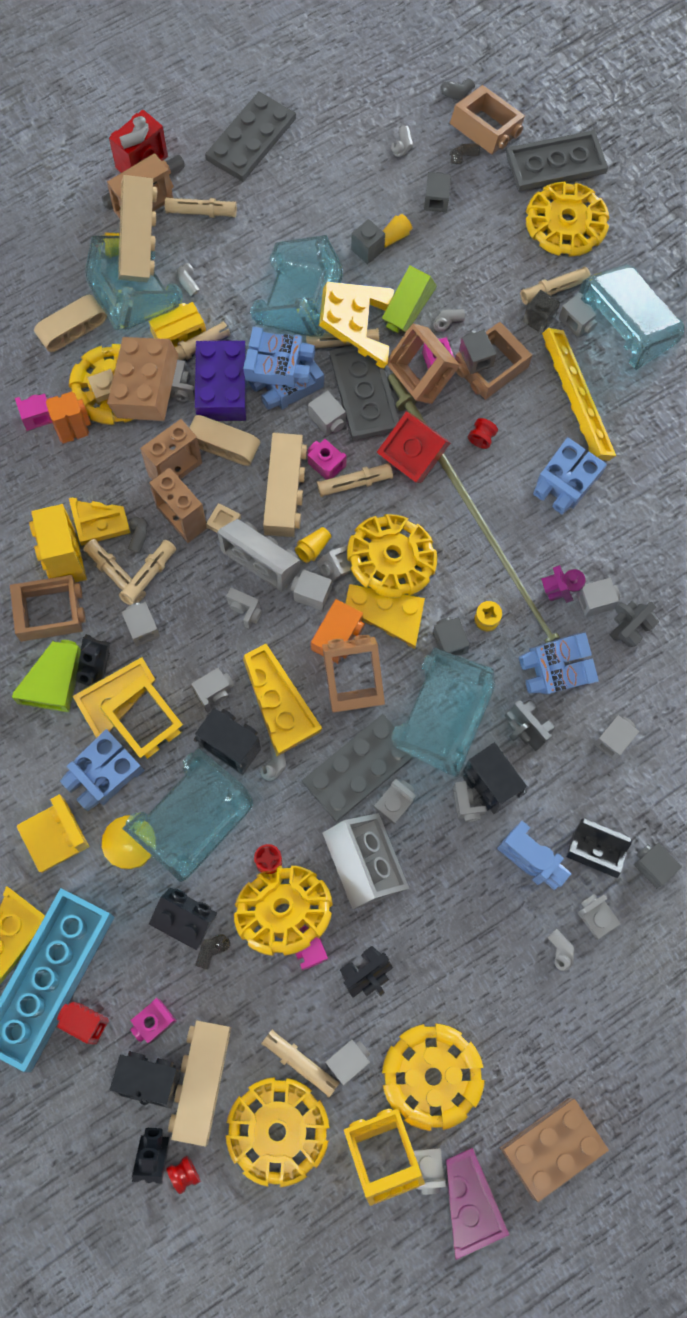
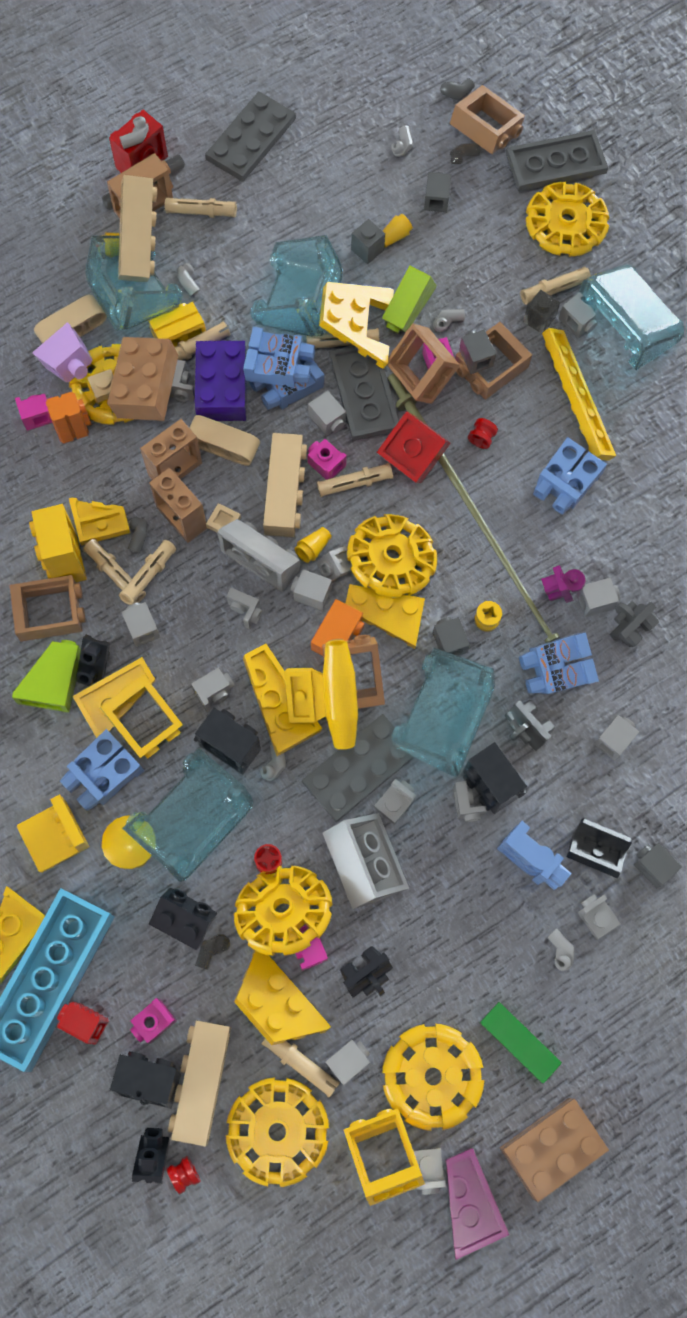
none -> lavender torso [32,322,93,382]
none -> yellow wing [234,950,331,1046]
none -> yellow plate [284,640,358,749]
none -> green tile [479,1002,562,1084]

